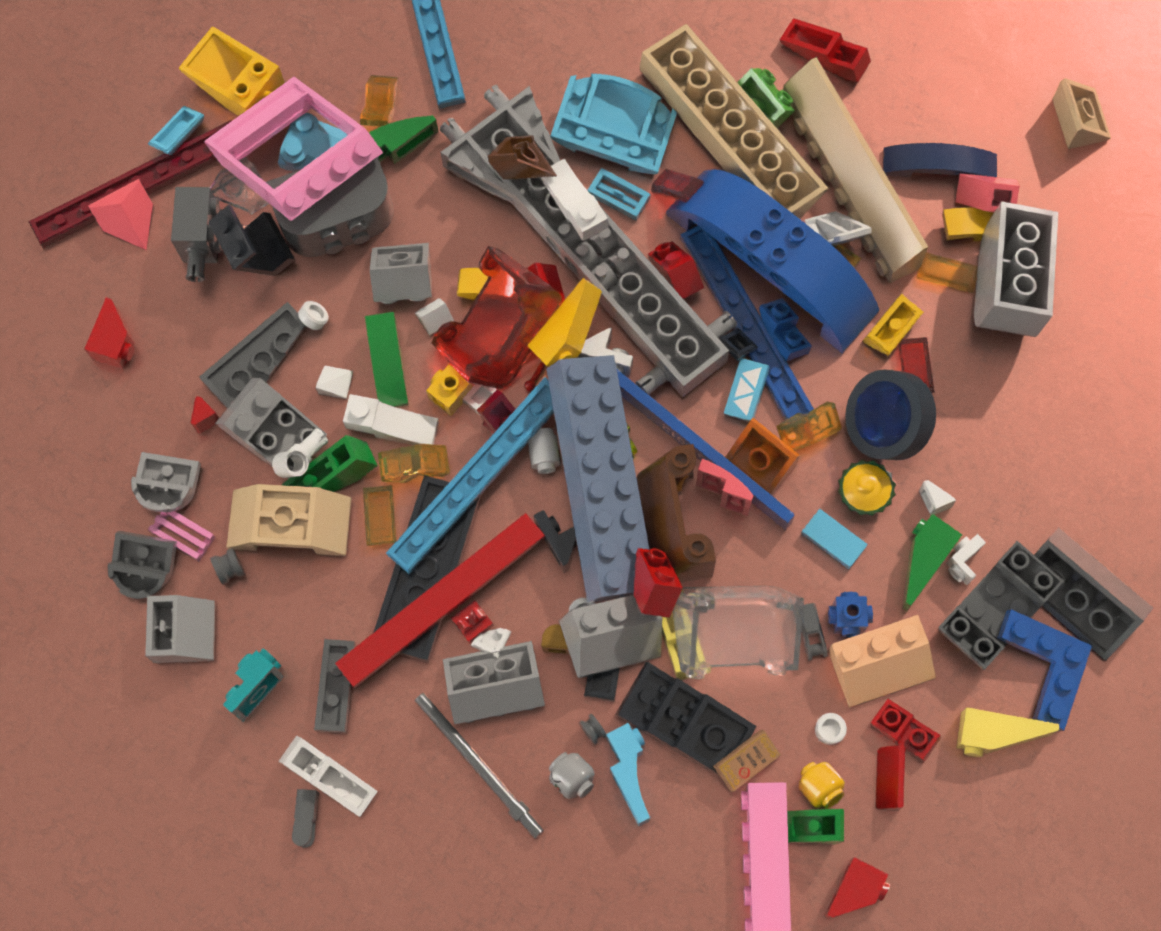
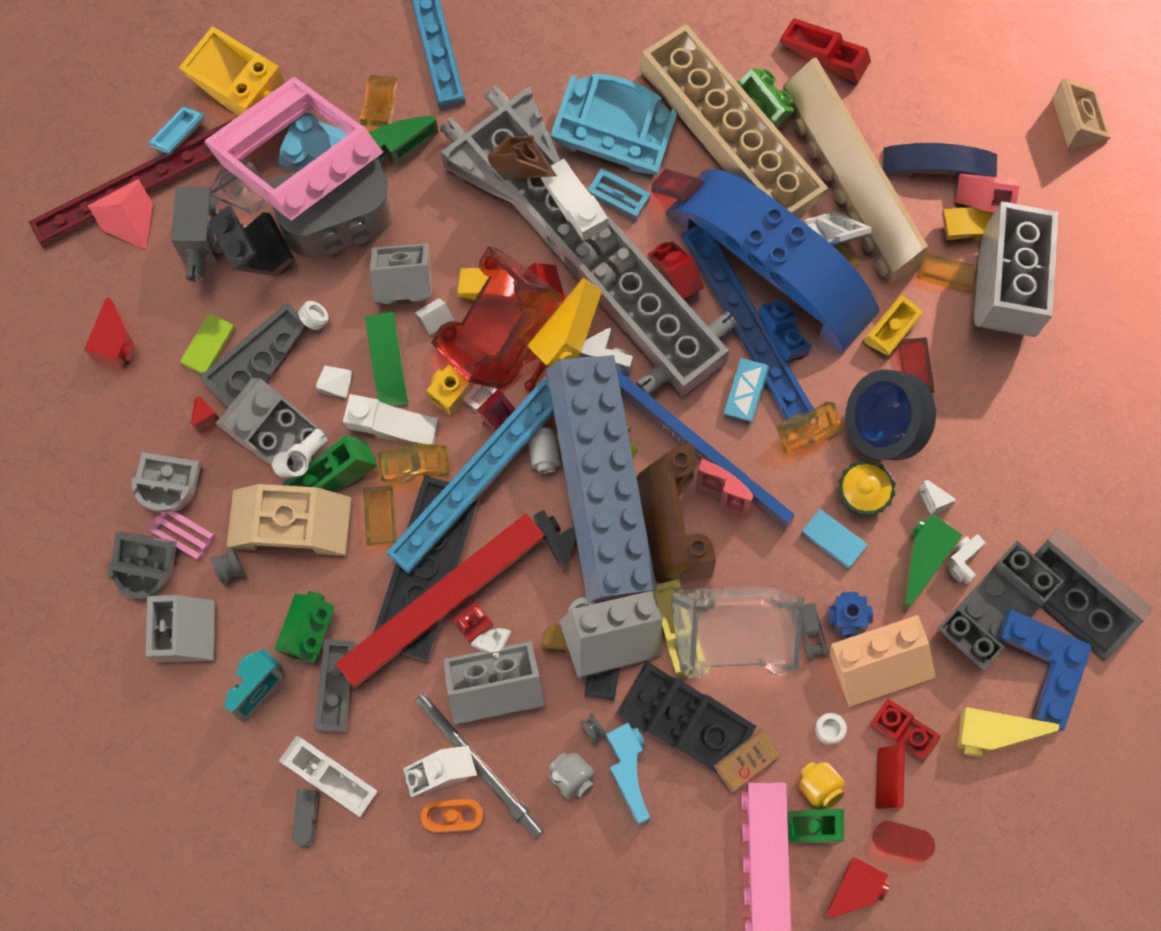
red slope [634,548,683,618] -> none
black slope [719,328,758,361] -> none
orange slope [725,418,800,495] -> none
none -> lime tile [180,313,236,374]
none -> green brick [274,591,335,663]
none -> white slope [403,746,477,798]
none -> orange plate [421,799,484,833]
none -> clear red tile [872,821,935,862]

